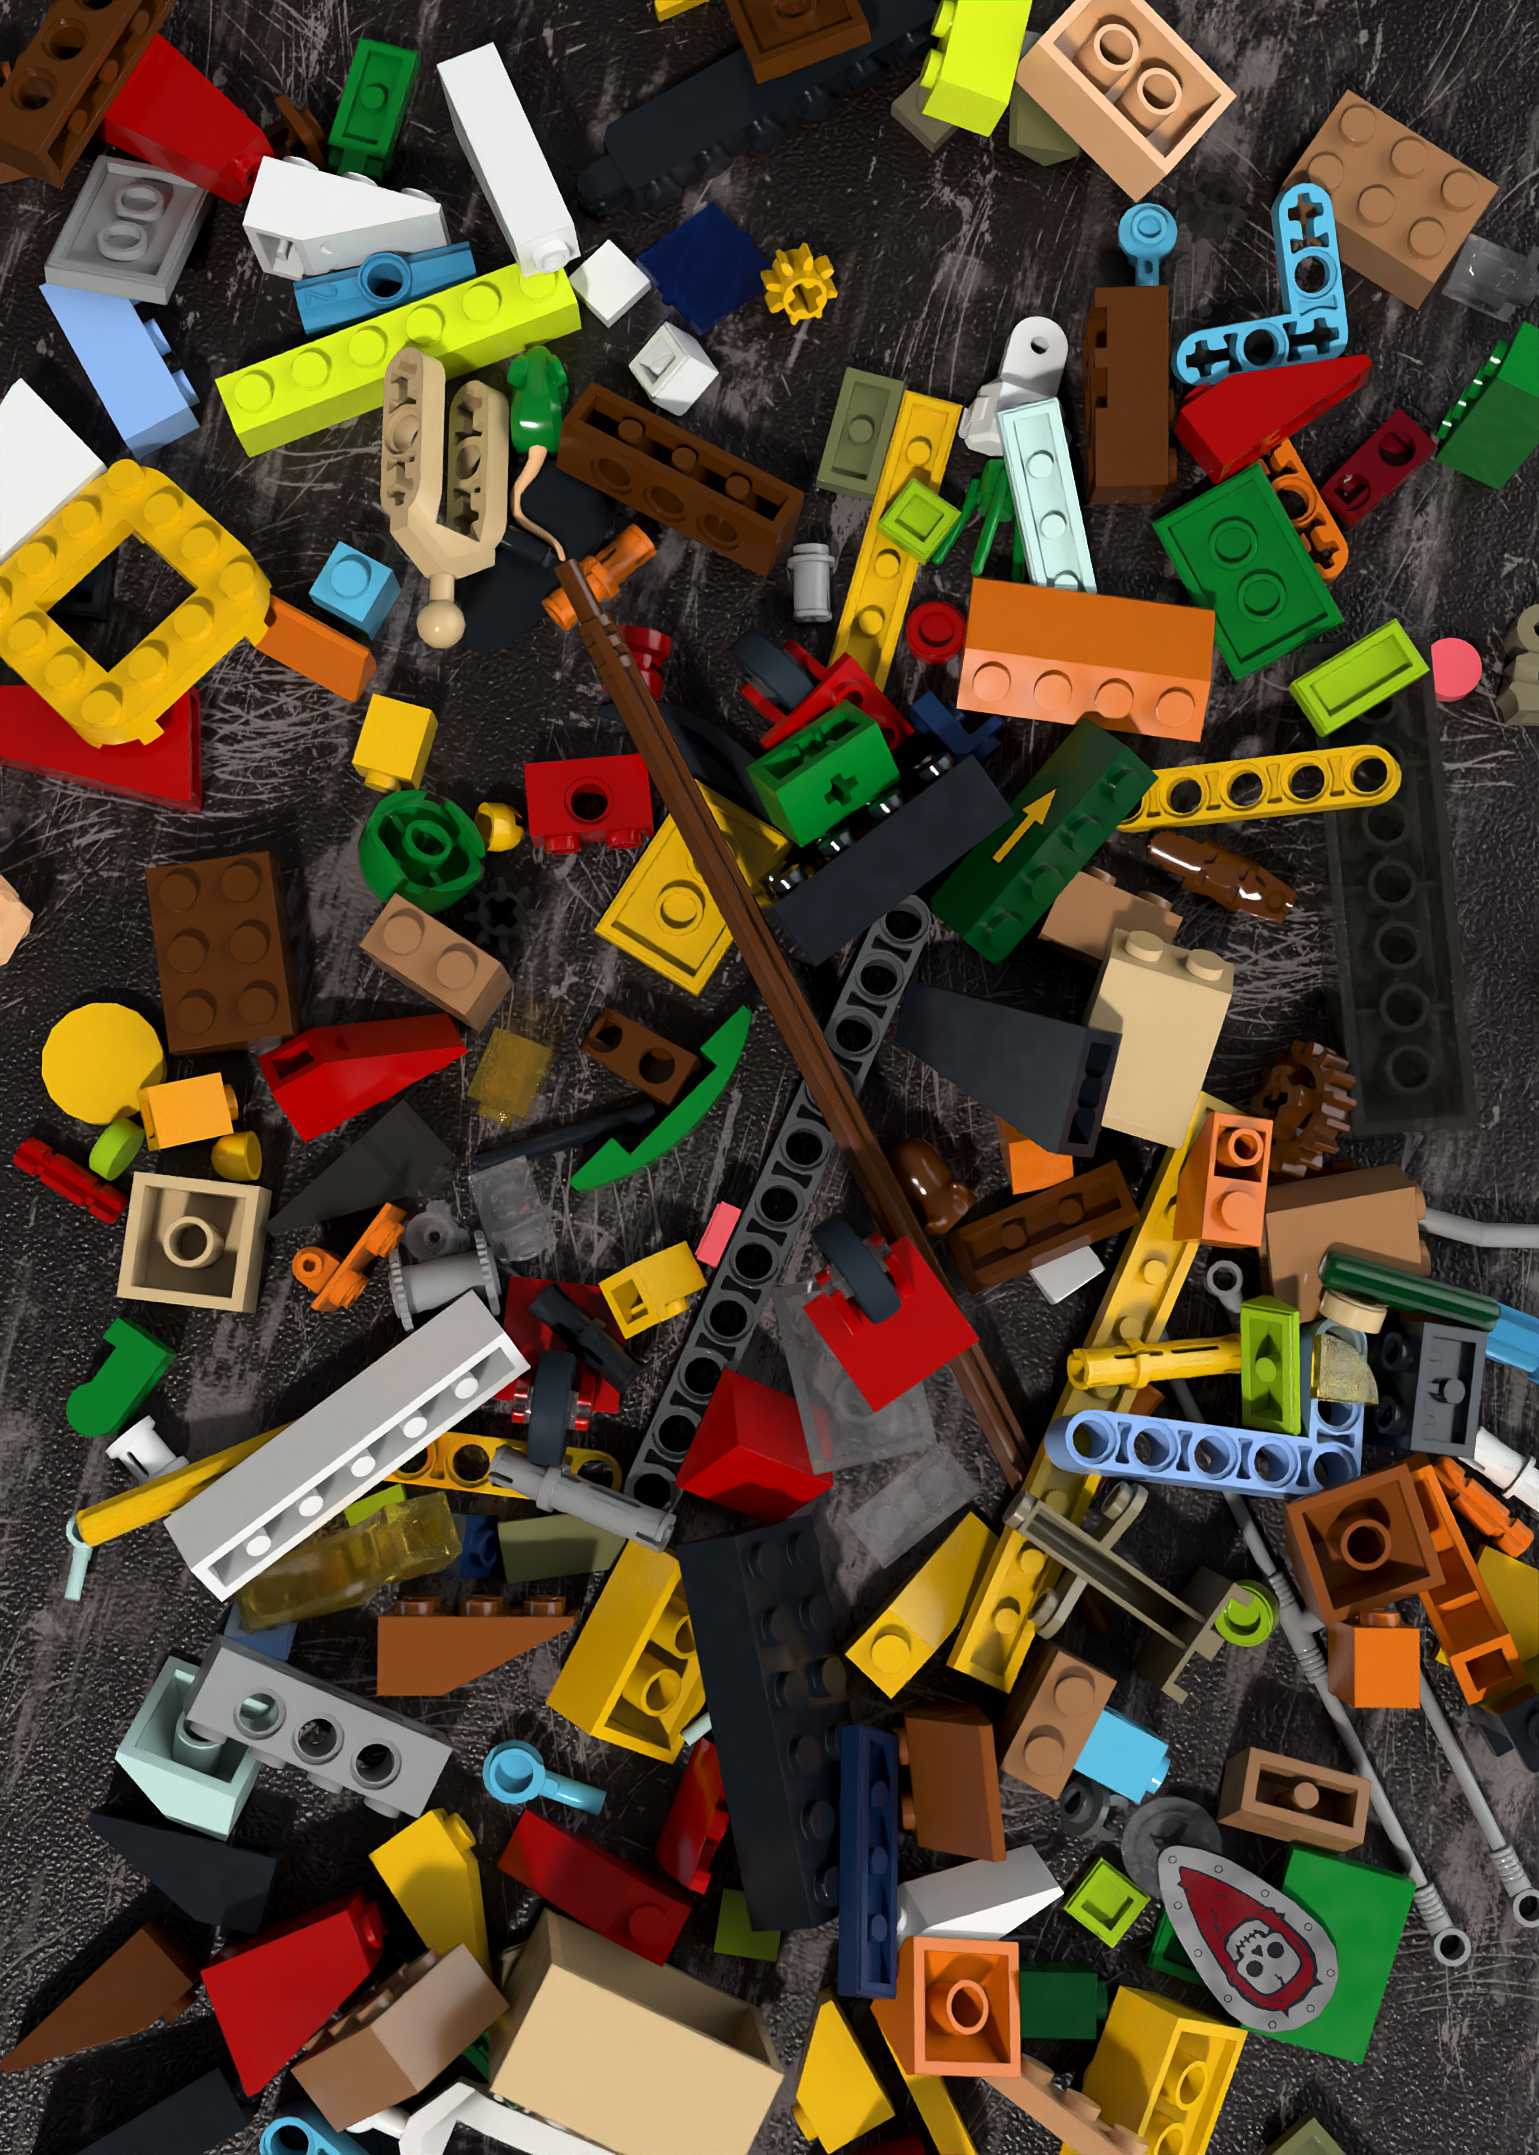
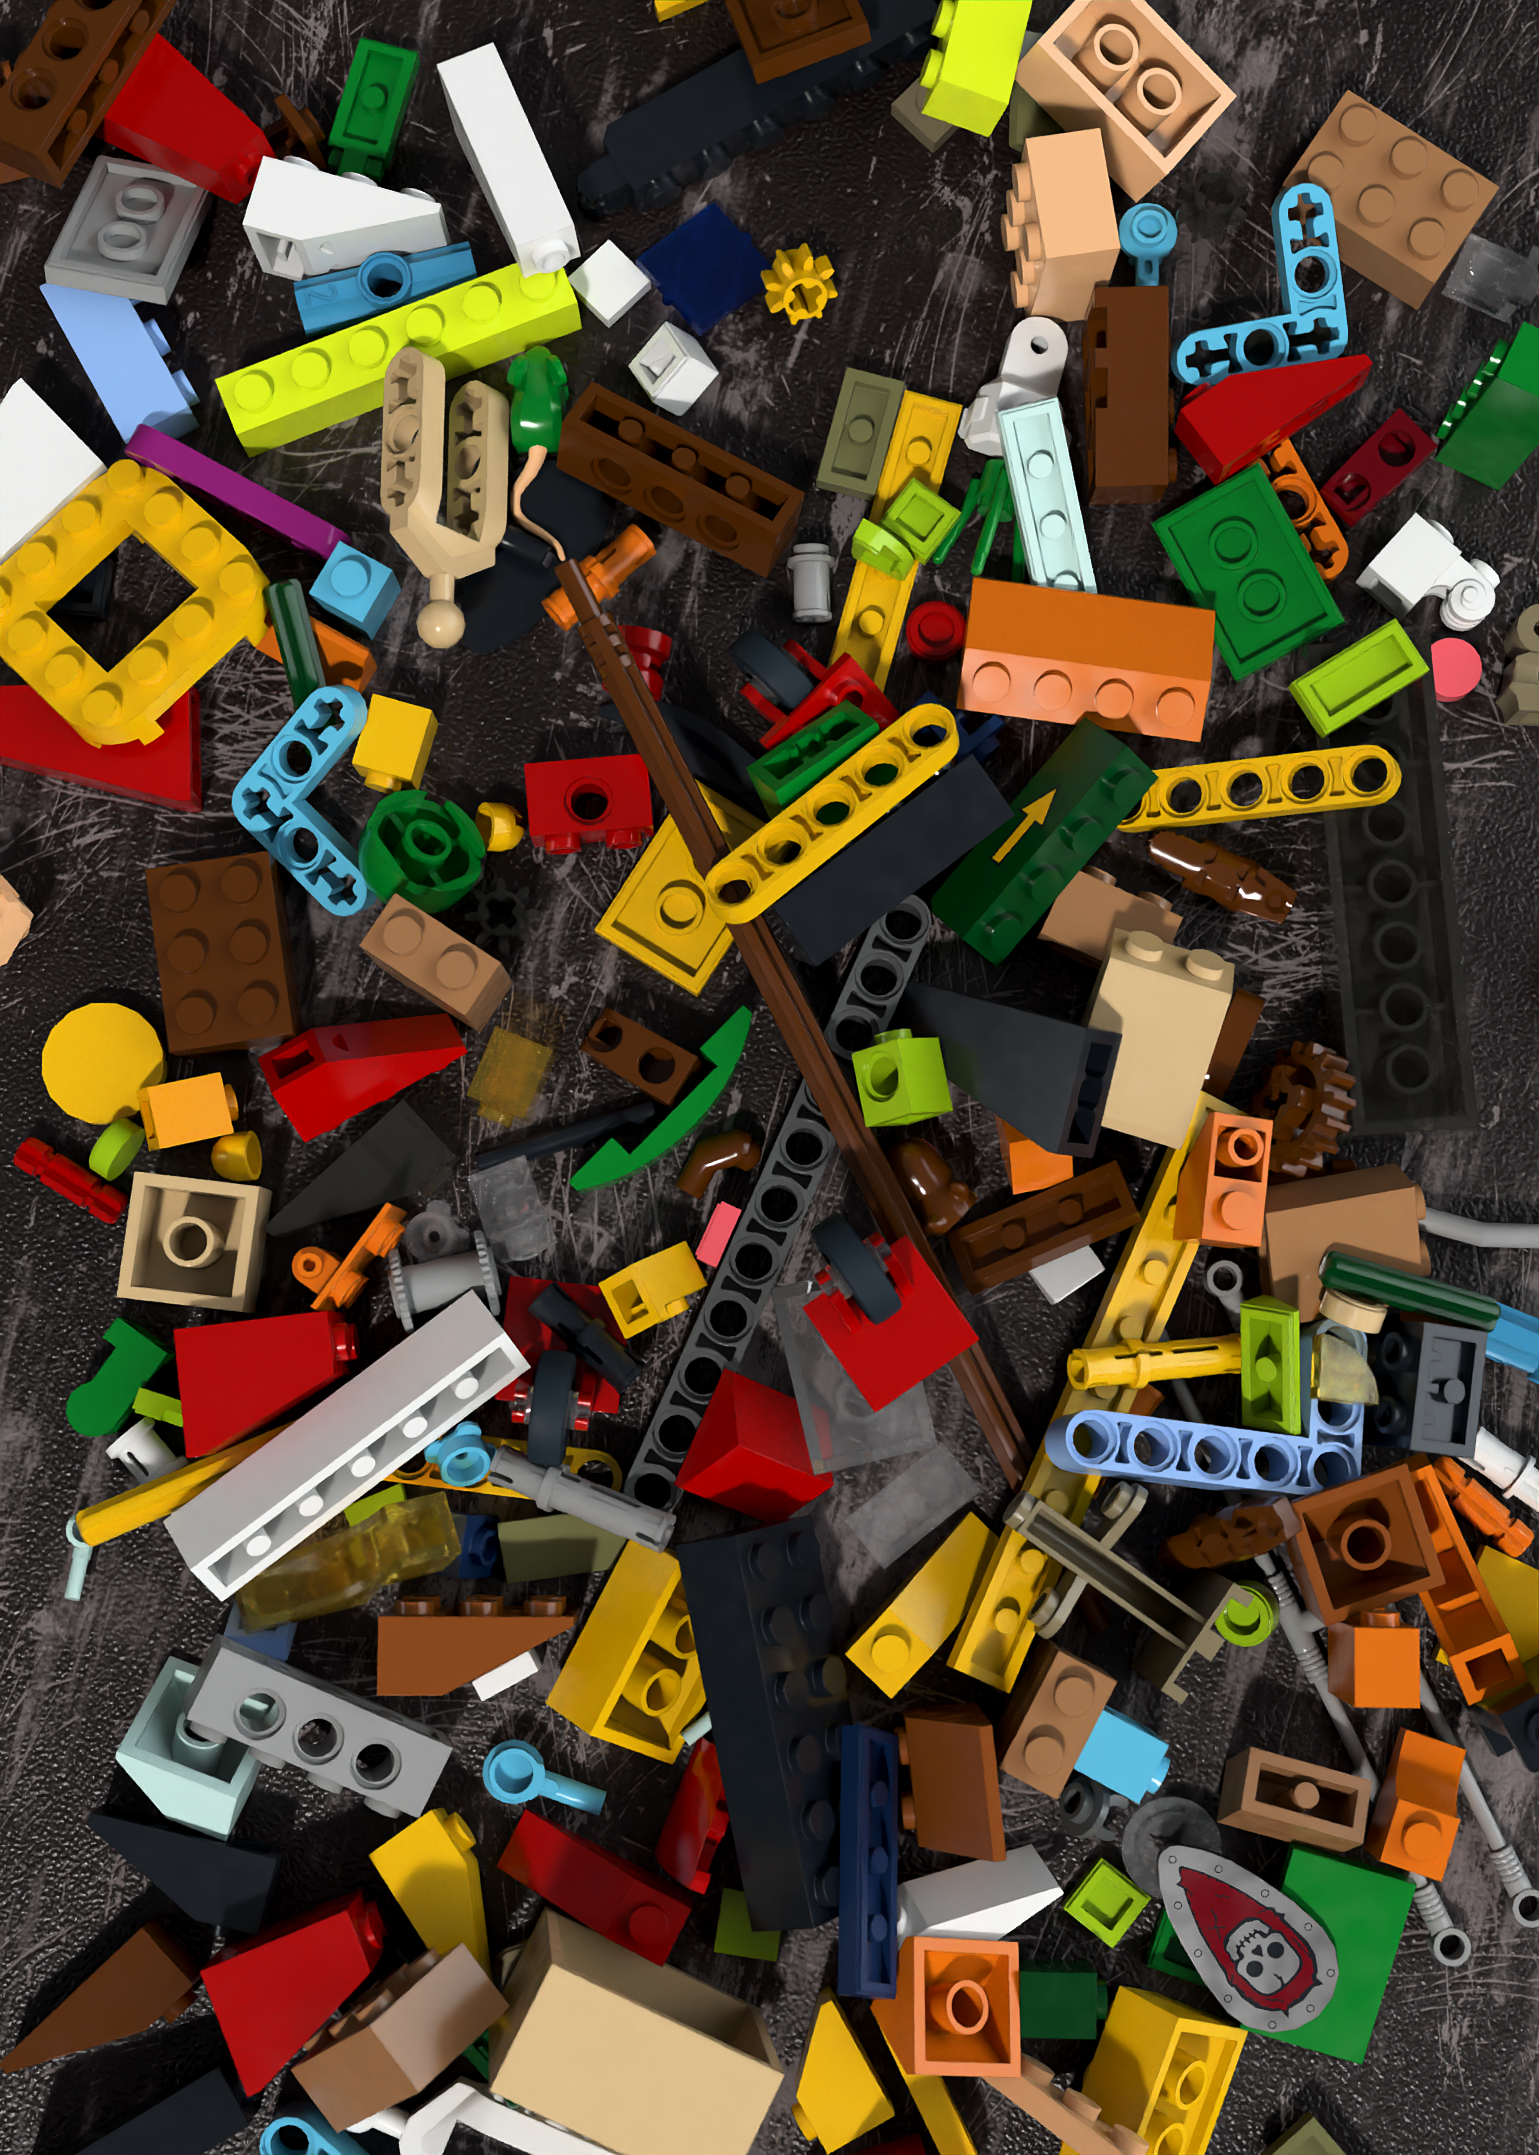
none -> magenta beam [124,423,352,564]
none -> lime tile [132,1387,183,1428]
none -> red slope [173,1311,360,1458]
none -> medium azure beam [232,684,377,916]
none -> dark green axle [264,578,336,758]
none -> medium azure plate [424,1421,497,1487]
none -> white tile [472,1647,543,1701]
none -> reddish brown arm [674,1129,762,1200]
none -> yellow beam [704,703,960,924]
none -> lime tile [851,518,914,582]
none -> lime brick [851,1029,953,1127]
none -> light nougat brick [1001,128,1121,323]
none -> reddish brown hinge [1156,1496,1302,1573]
none -> reddish brown beam [1201,985,1265,1100]
none -> white brick [1356,513,1500,631]
none -> orange arch [1363,1726,1466,1882]

